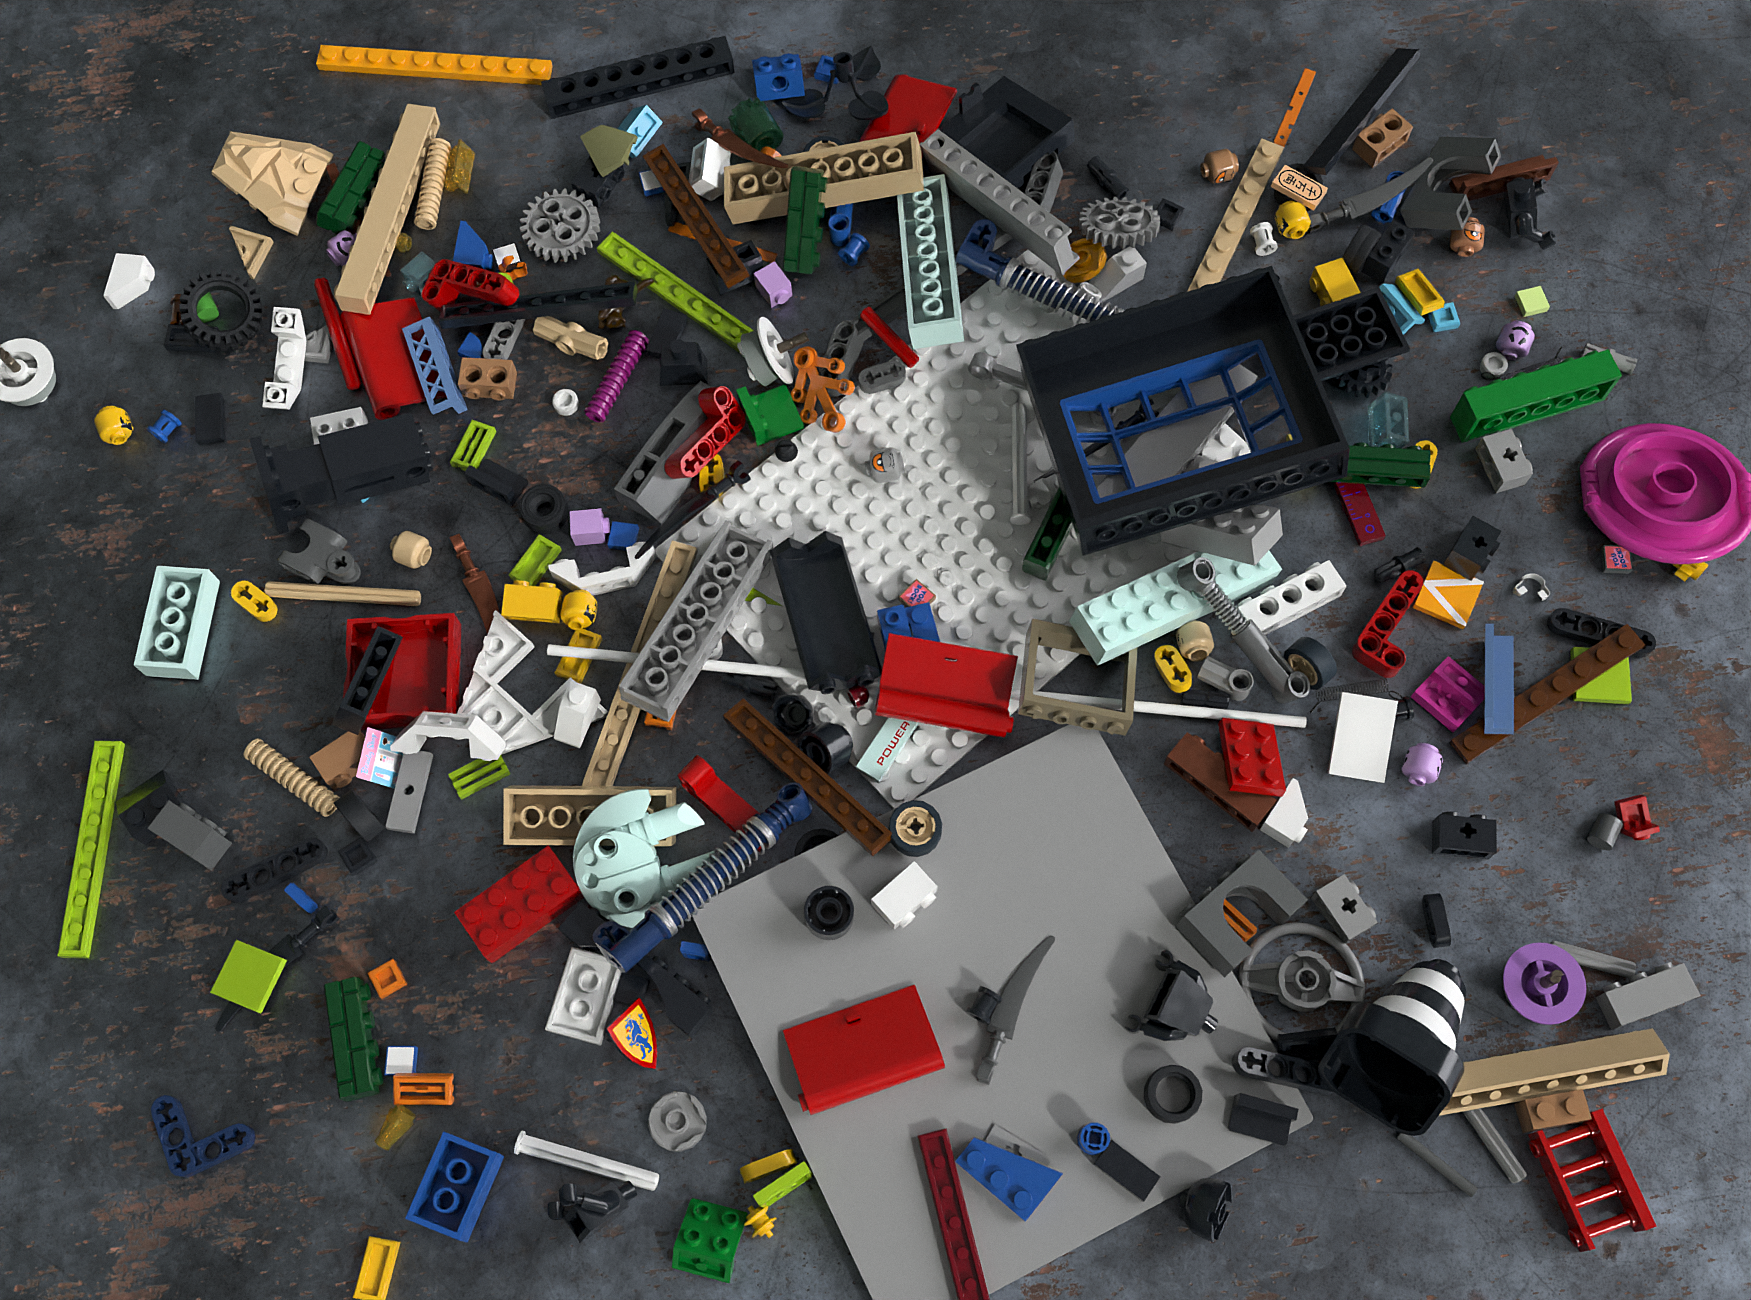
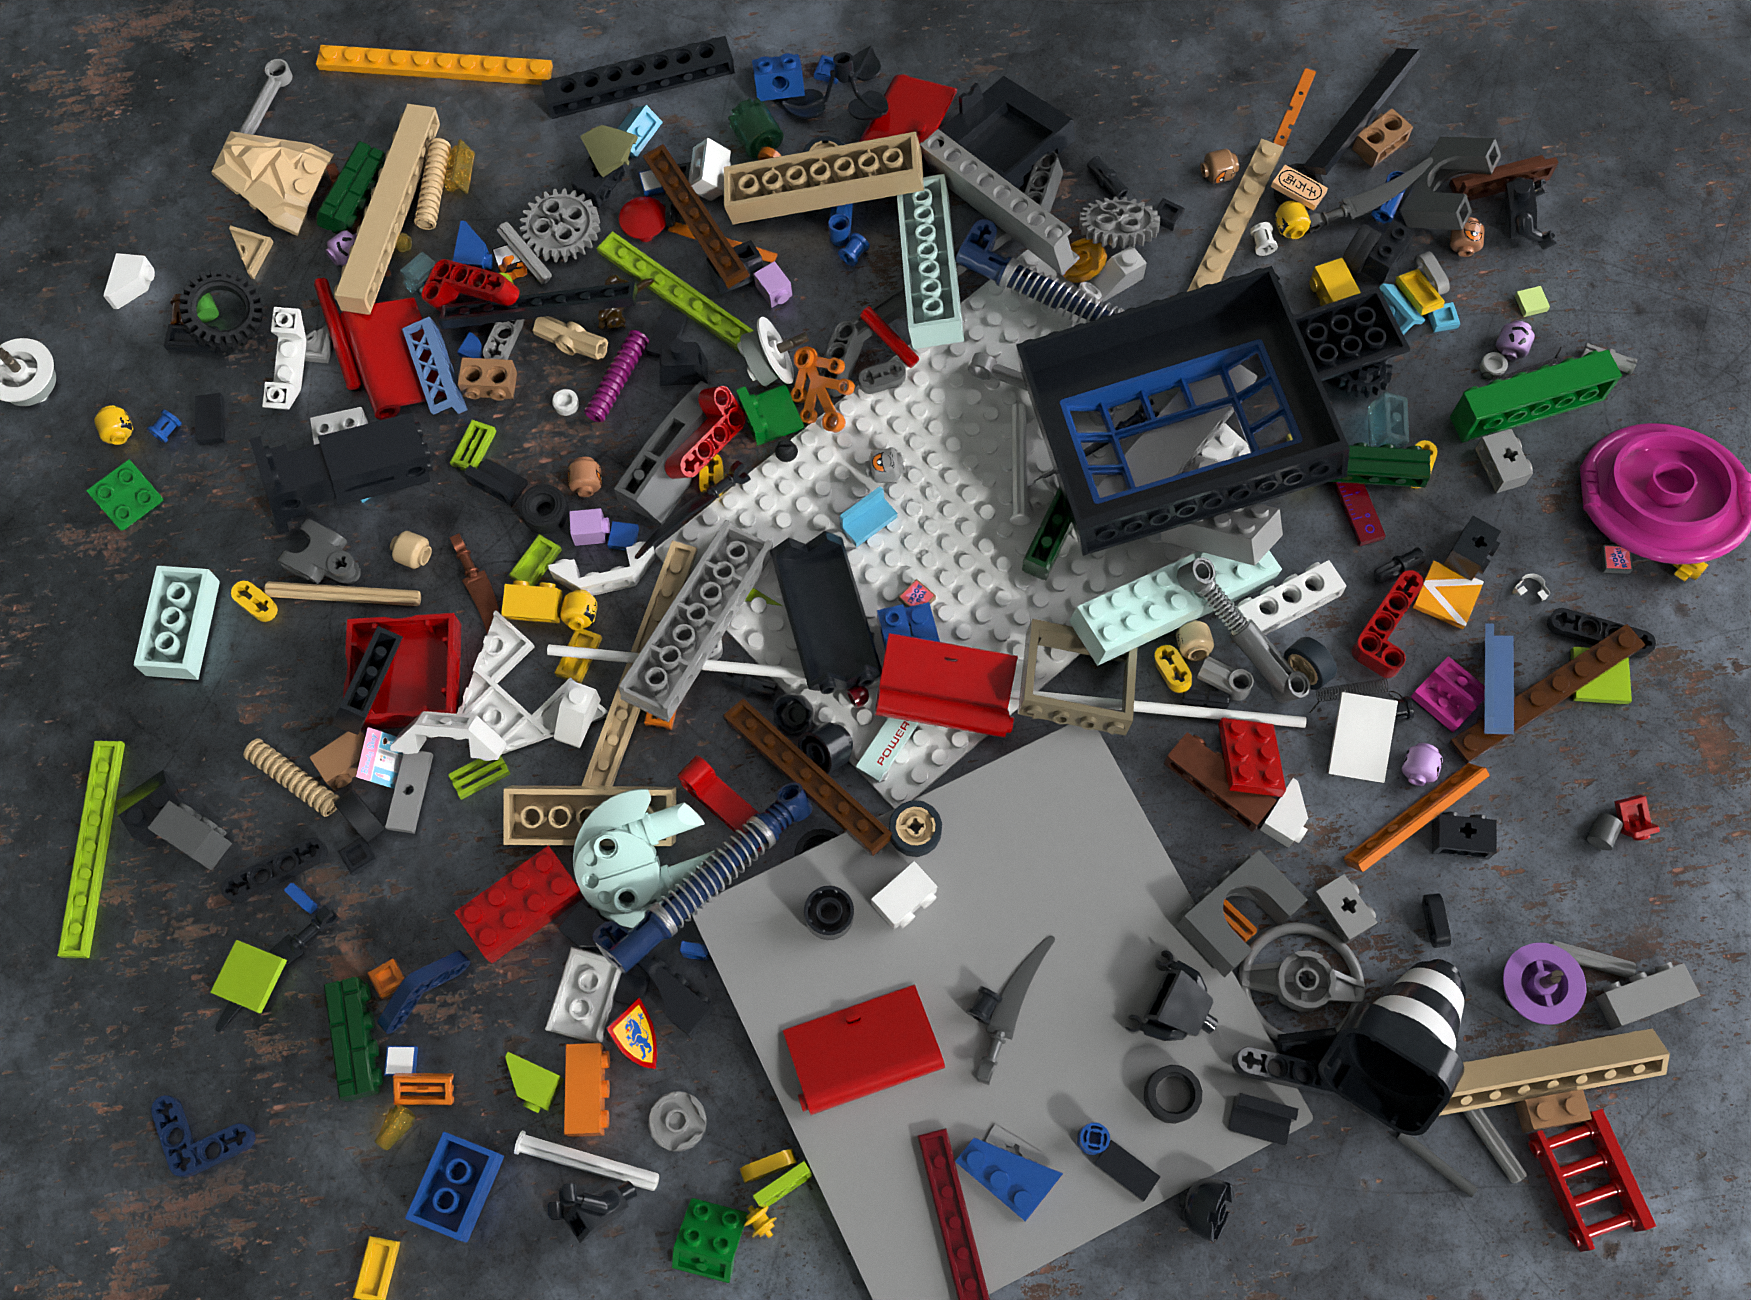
copper sword [692,108,788,168] -> none
dark green brick [783,166,827,274] -> none
none -> green bracket [86,459,163,531]
none -> light grey piece [216,59,293,161]
none -> dark blue beam [377,950,471,1034]
none -> light grey axle [497,222,552,284]
none -> lime slope [505,1052,565,1113]
none -> orange brick [564,1043,610,1137]
none -> nougat head [568,457,602,497]
none -> red dish [619,197,666,242]
none -> medium azure panel [839,486,897,547]
none -> orange tile [1343,763,1490,872]
none -> light grey beam [1414,251,1450,295]

